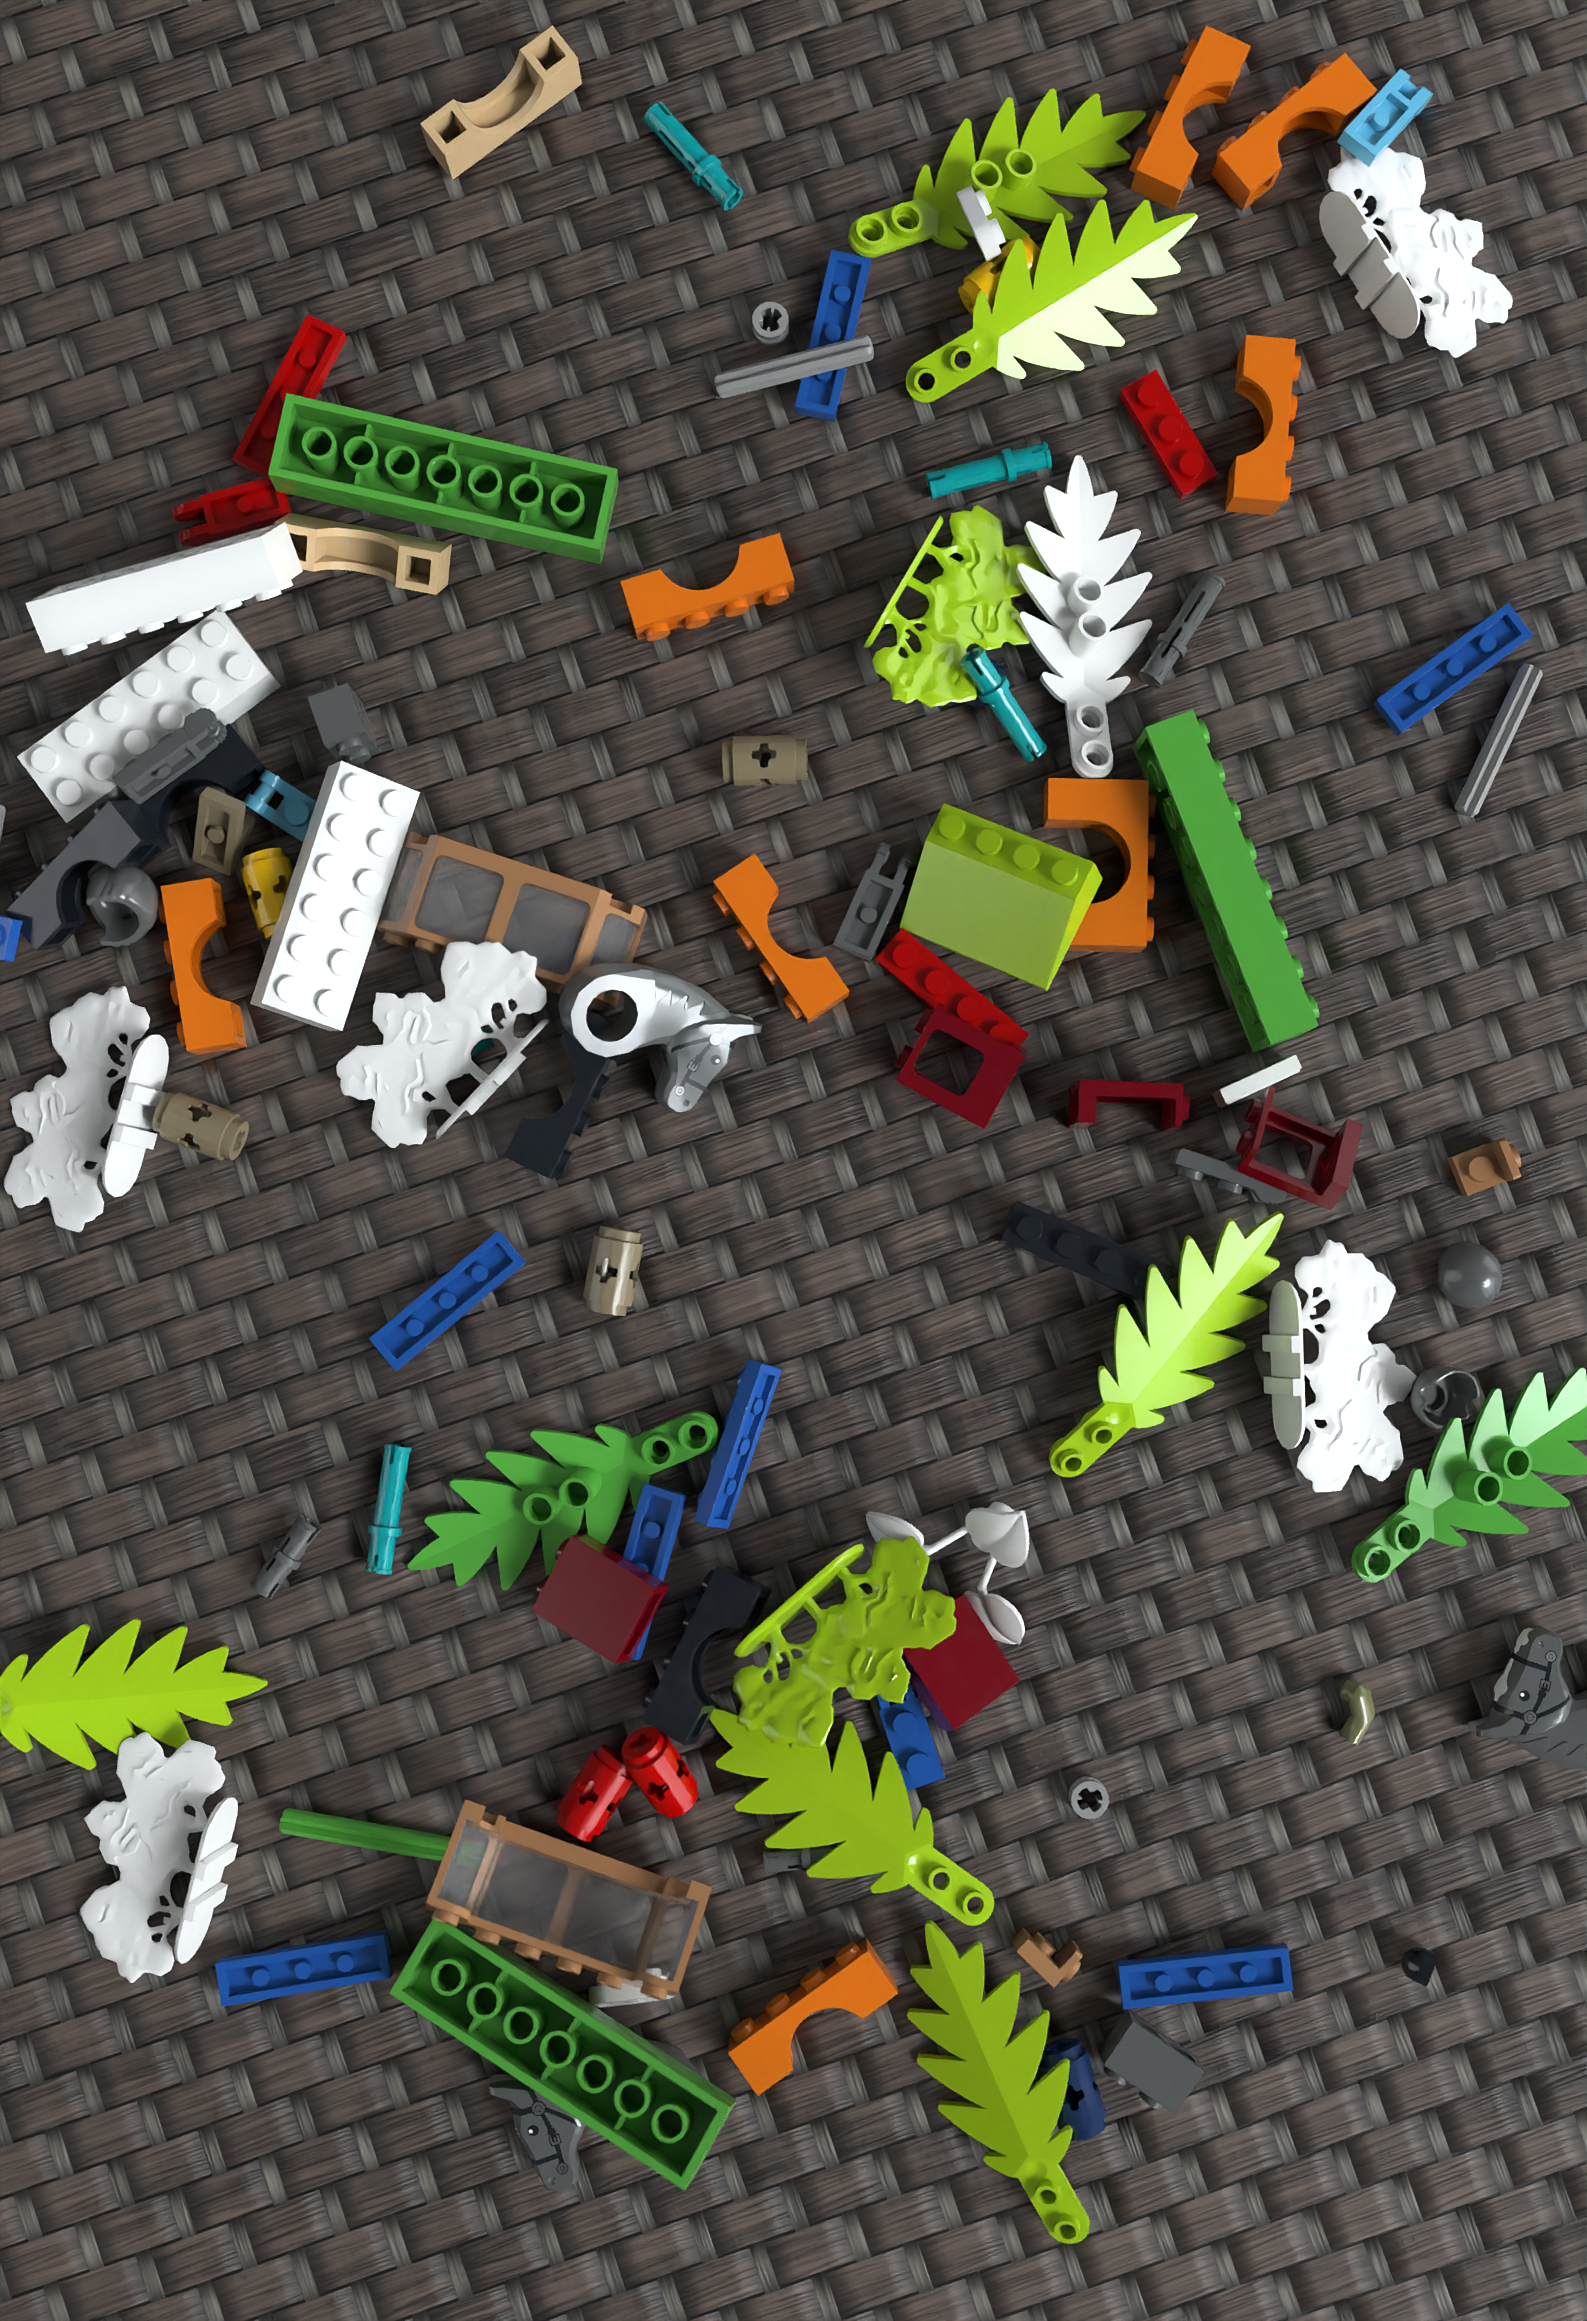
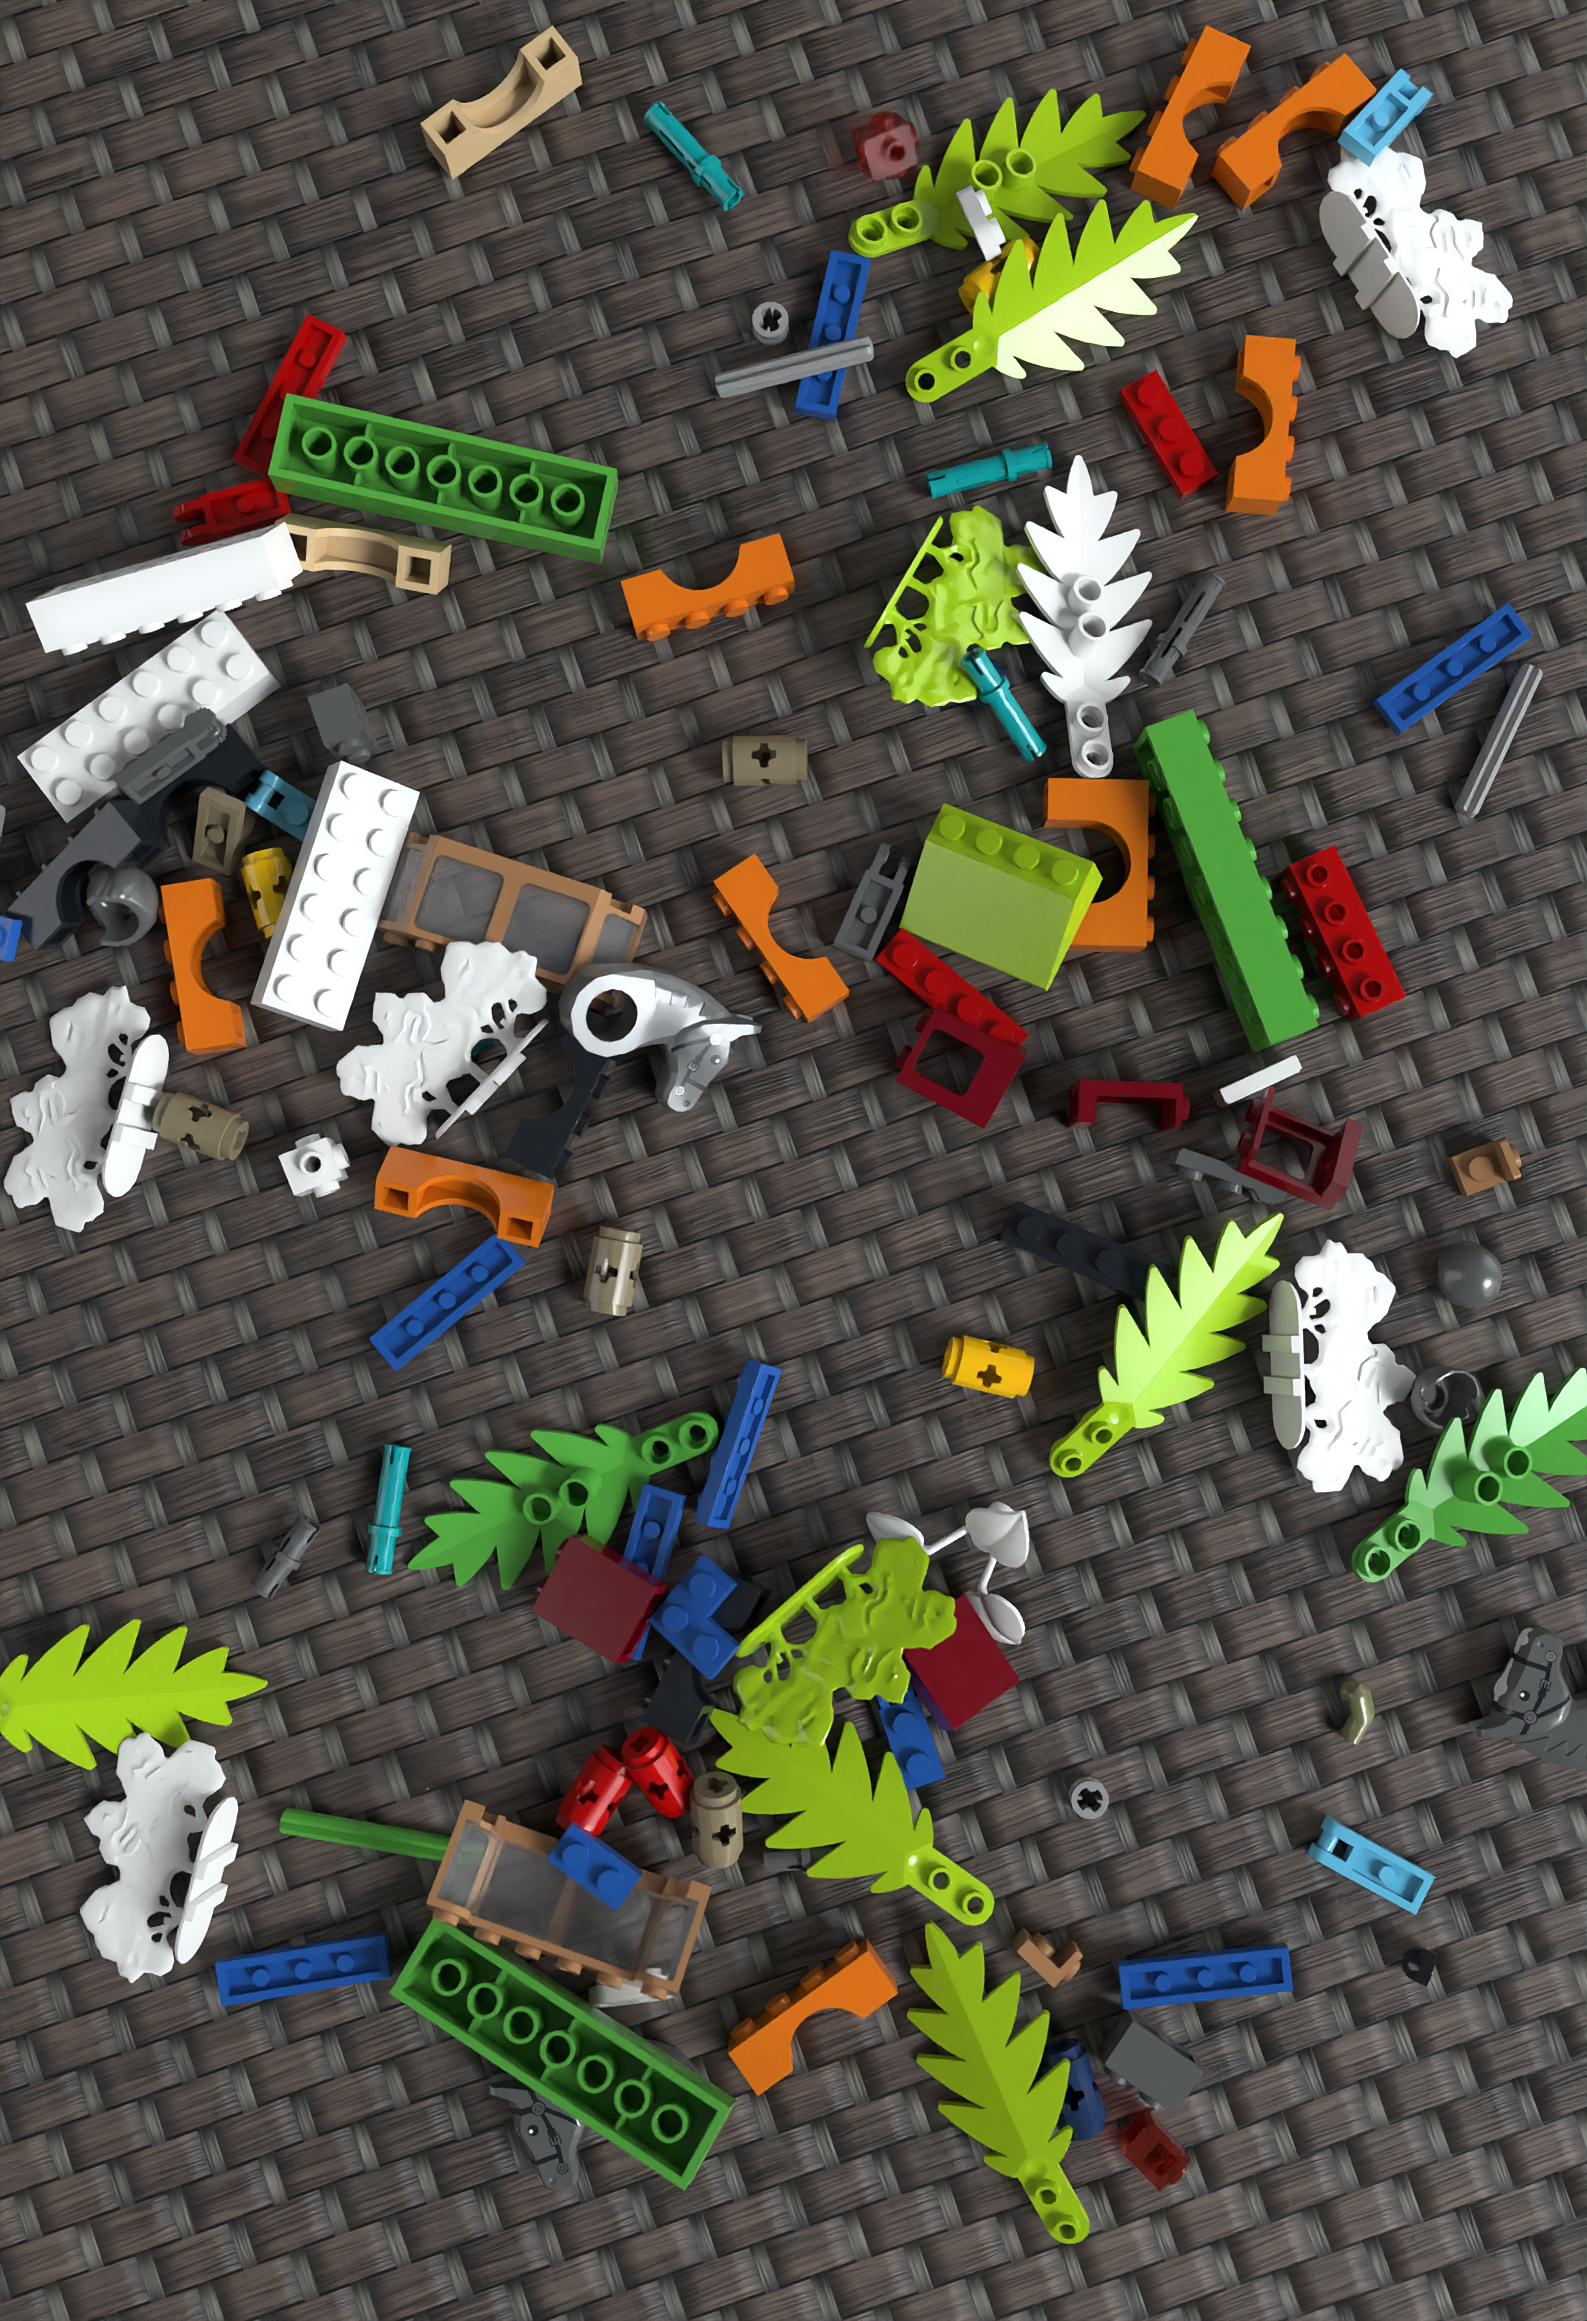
none -> white brick [279,1134,350,1198]
none -> orange arch [374,1146,554,1248]
none -> blue plate [546,1821,643,1911]
none -> blue plate [648,1555,741,1680]
none -> dark tan piece [690,1771,743,1869]
none -> clear red brick [851,111,920,183]
none -> yellow piece [941,1335,1034,1399]
none -> clear red brick [1117,2107,1190,2192]
none -> red brick [1280,845,1406,1022]
none -> medium azure plate [1307,1815,1435,1915]

